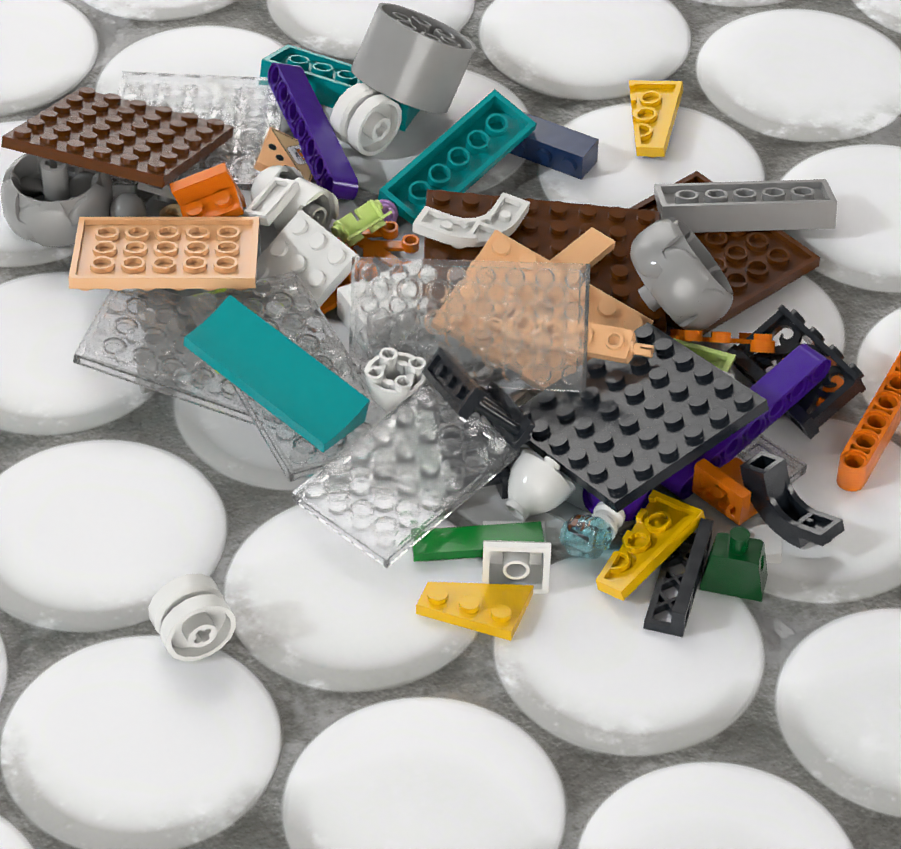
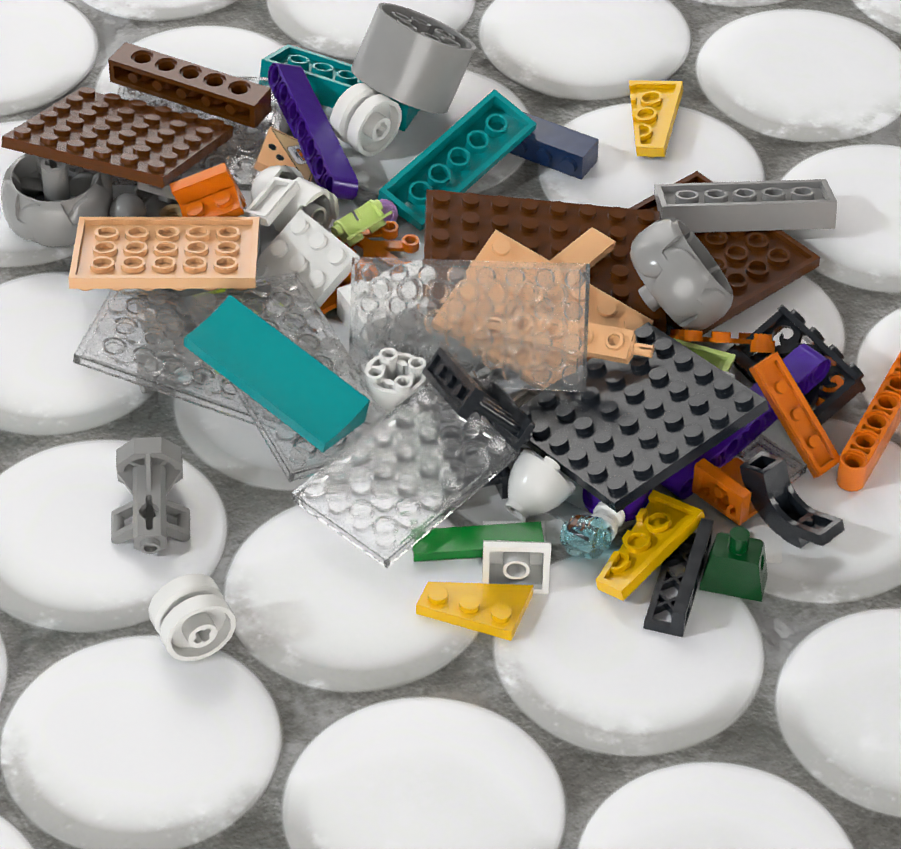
white plate [412,192,530,249] -> none
none -> reddish brown brick [108,42,272,128]
none -> light grey piece [111,437,190,554]
none -> orange tile [749,352,840,478]

